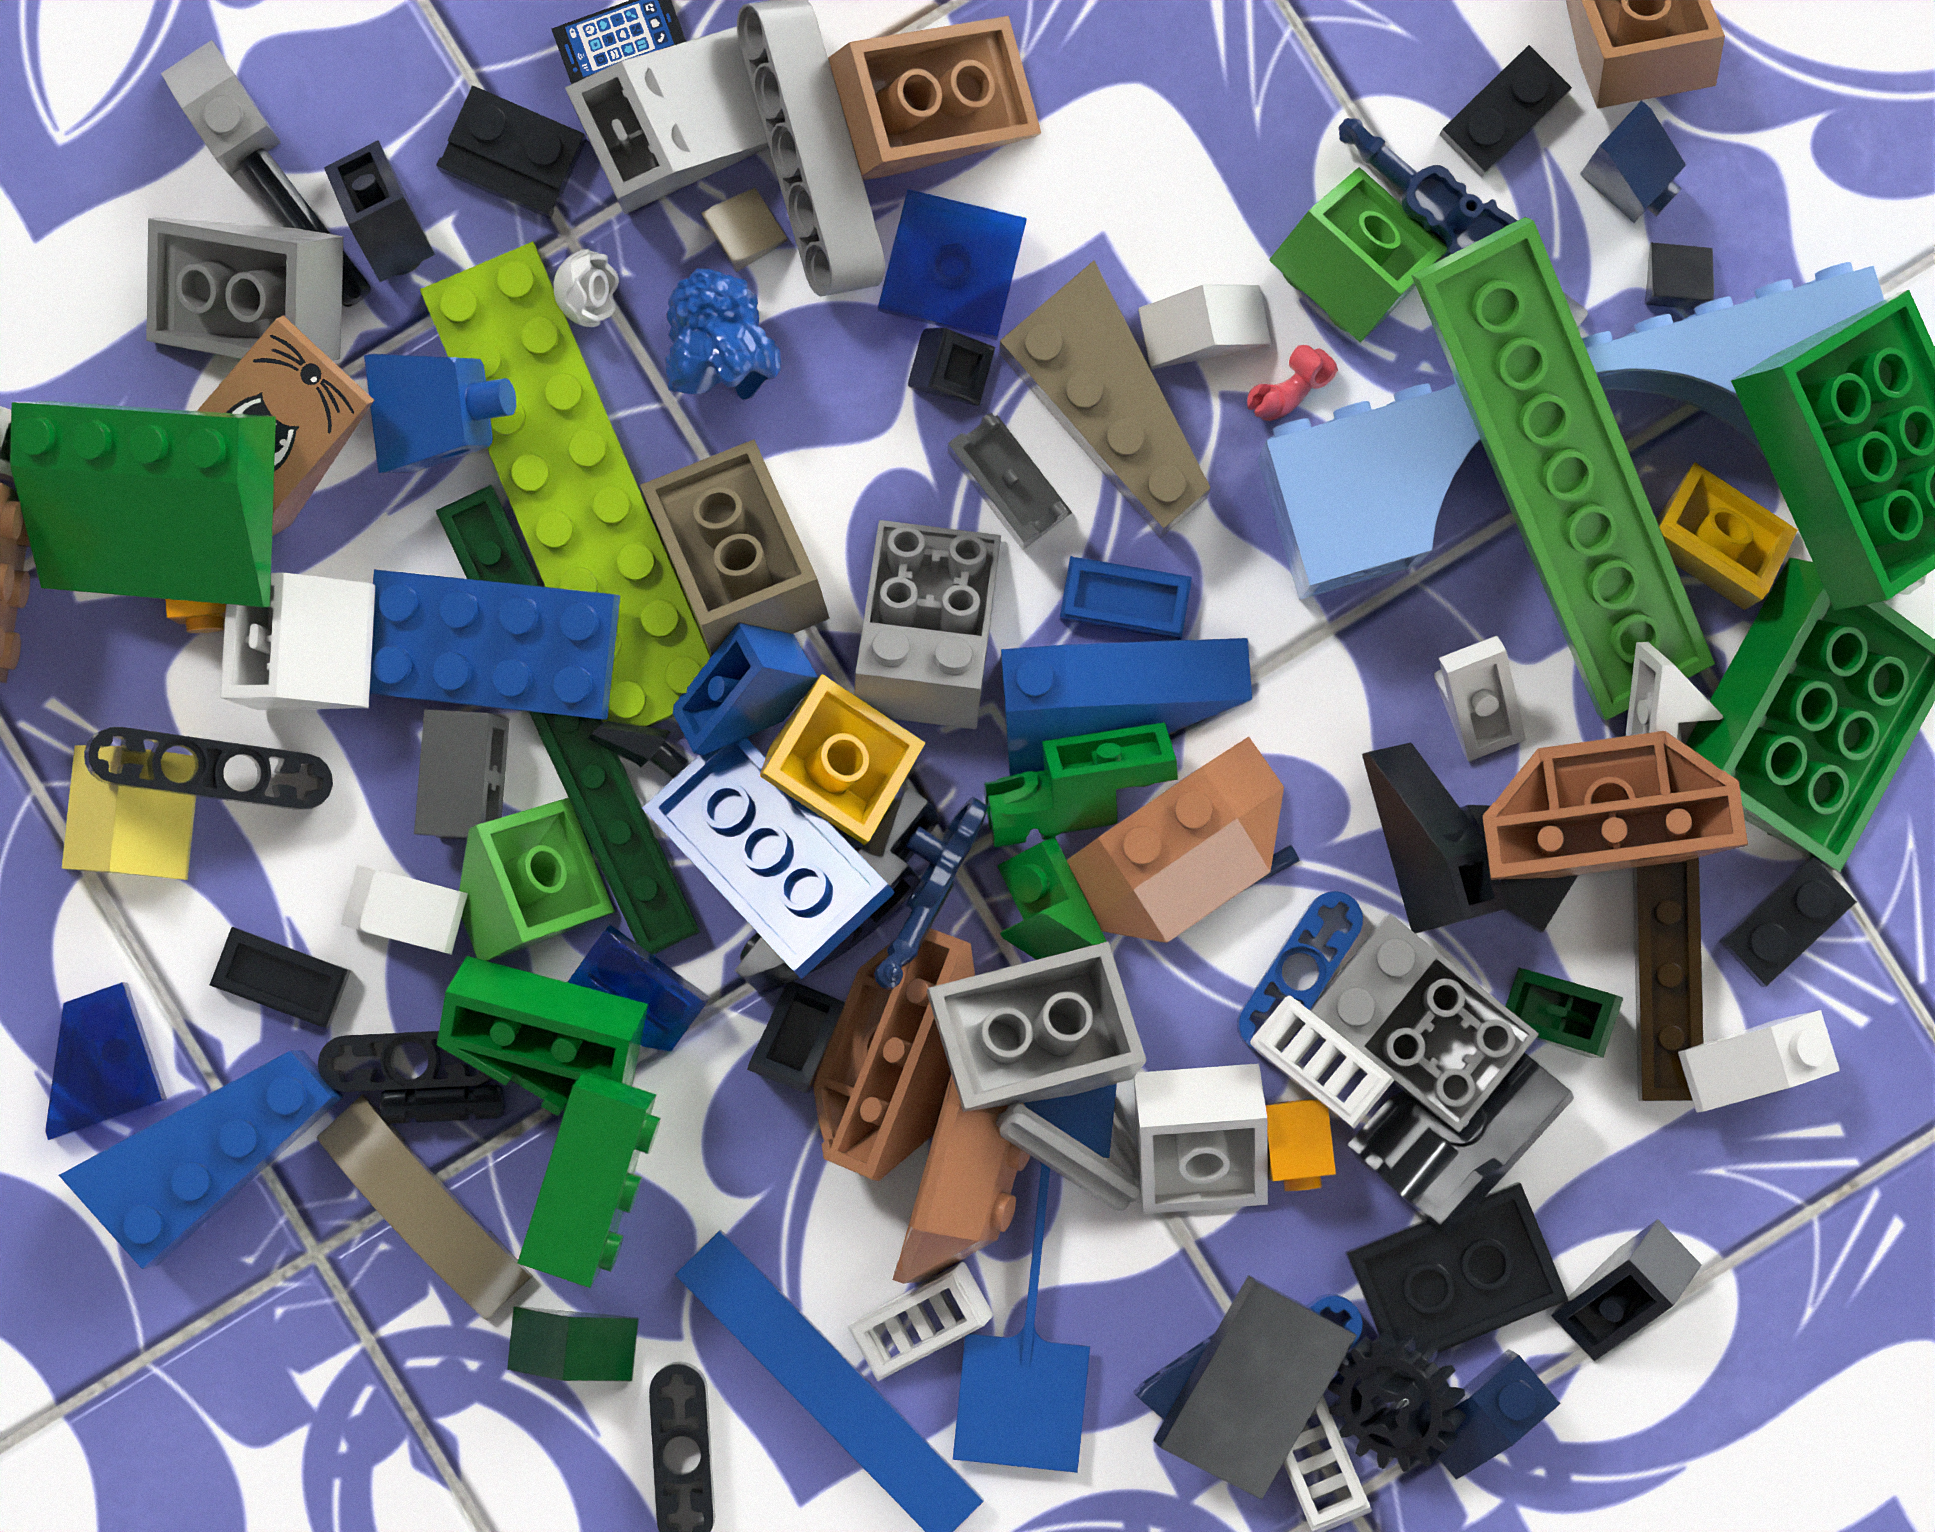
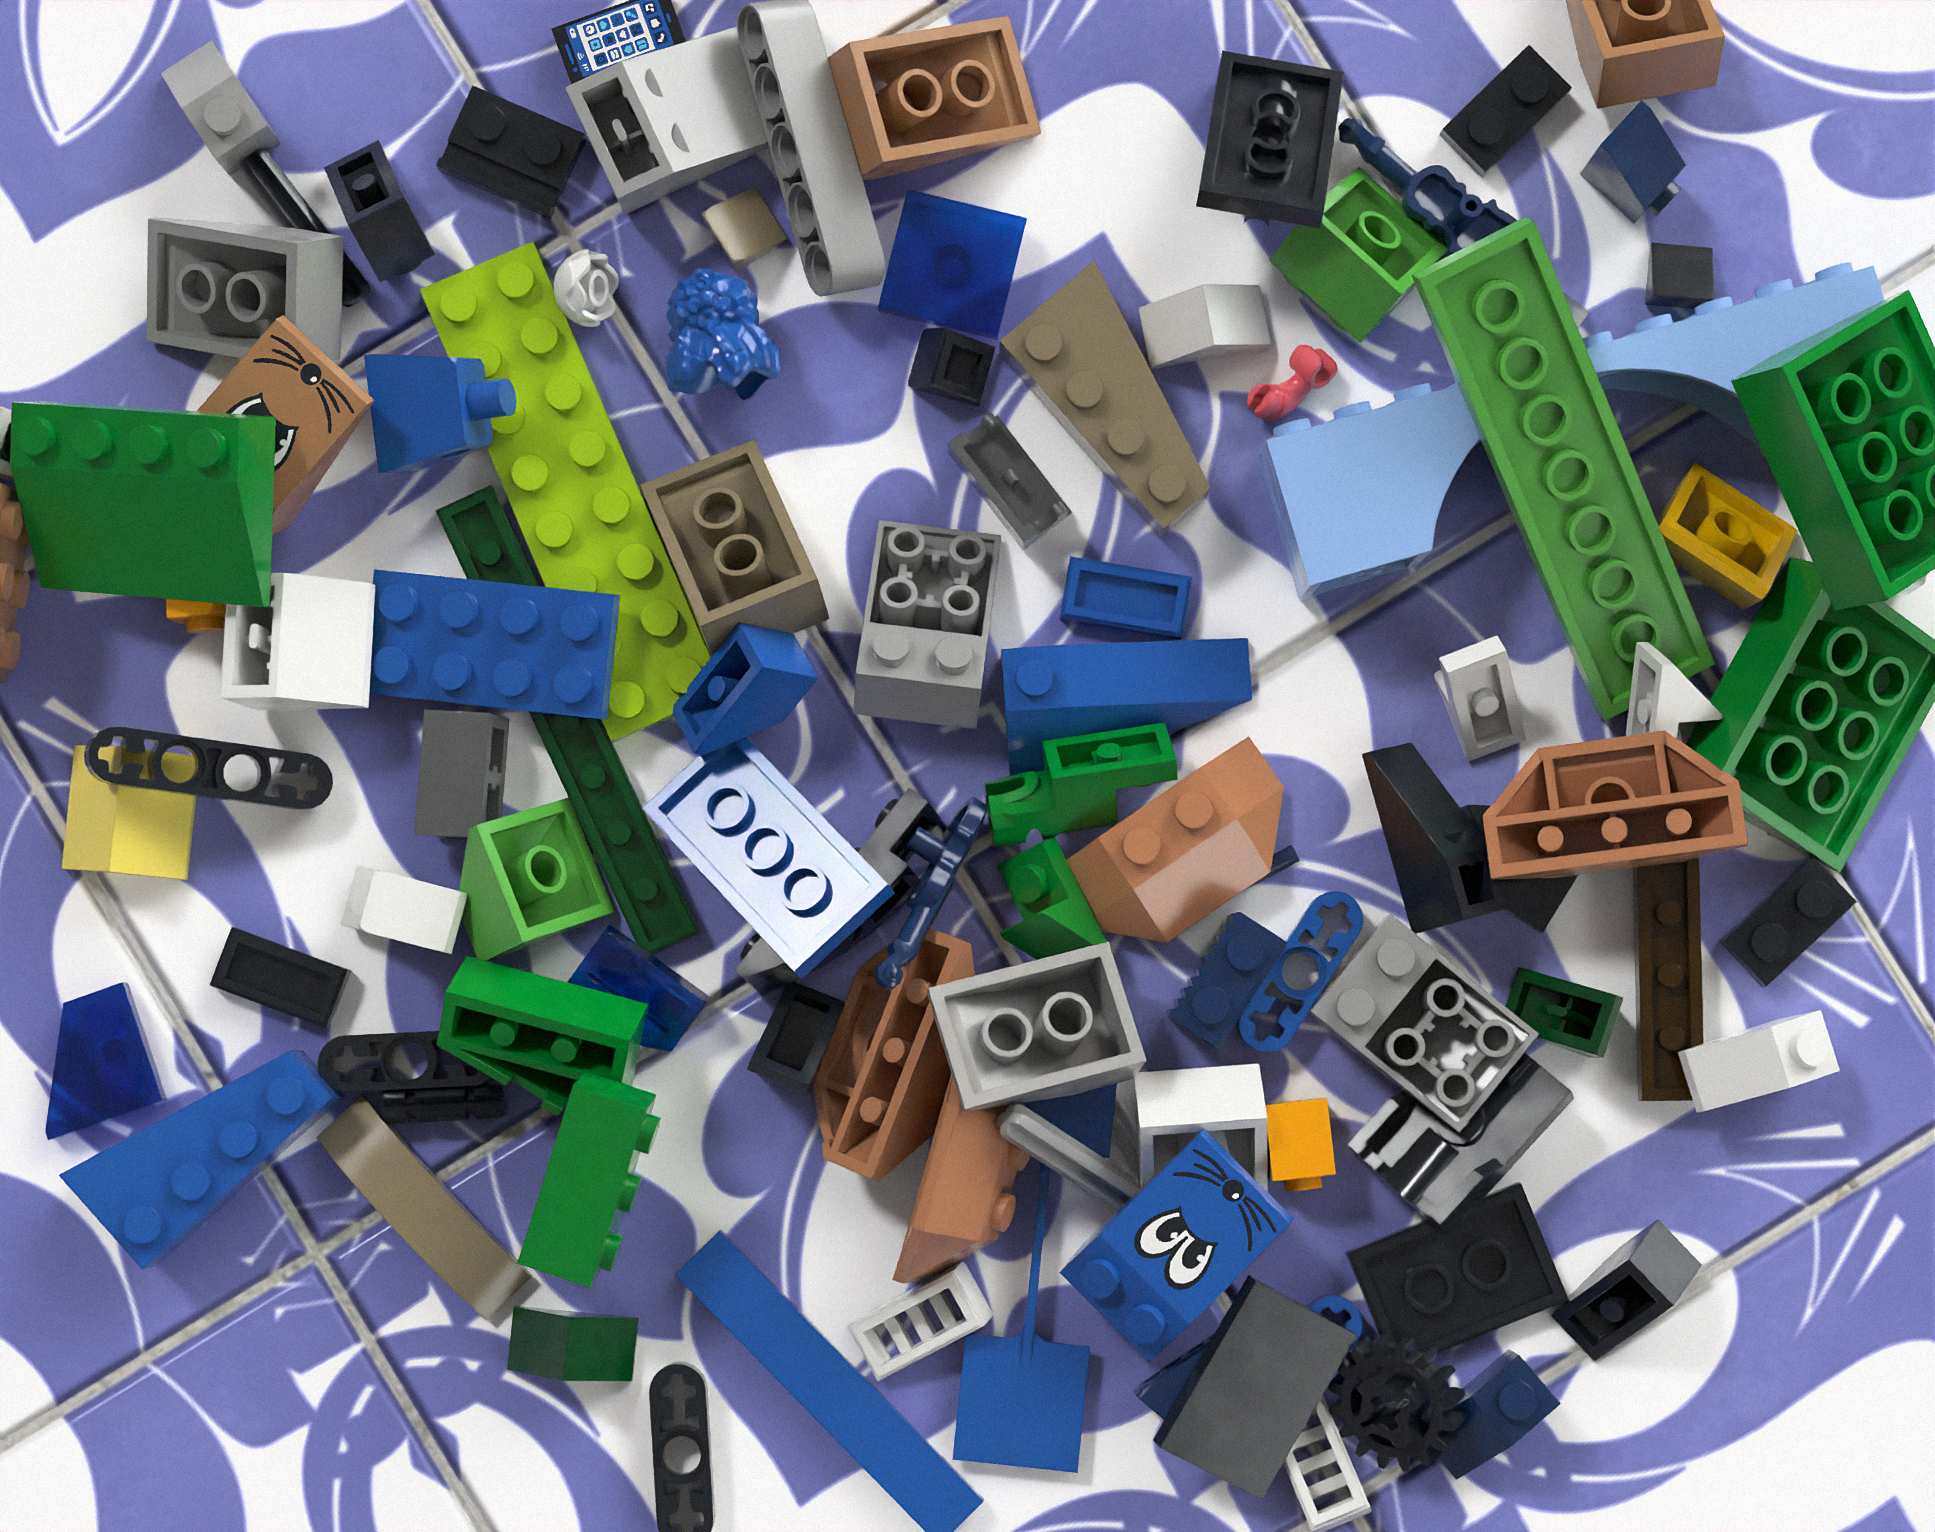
black bar [588,721,688,779] -> none
yellow slope [760,674,925,845] -> none
white slope [1250,995,1394,1129] -> none
none -> blue slope [1059,1128,1294,1363]
none -> dark blue brick [1167,912,1288,1049]
none -> black piece [1196,50,1344,228]

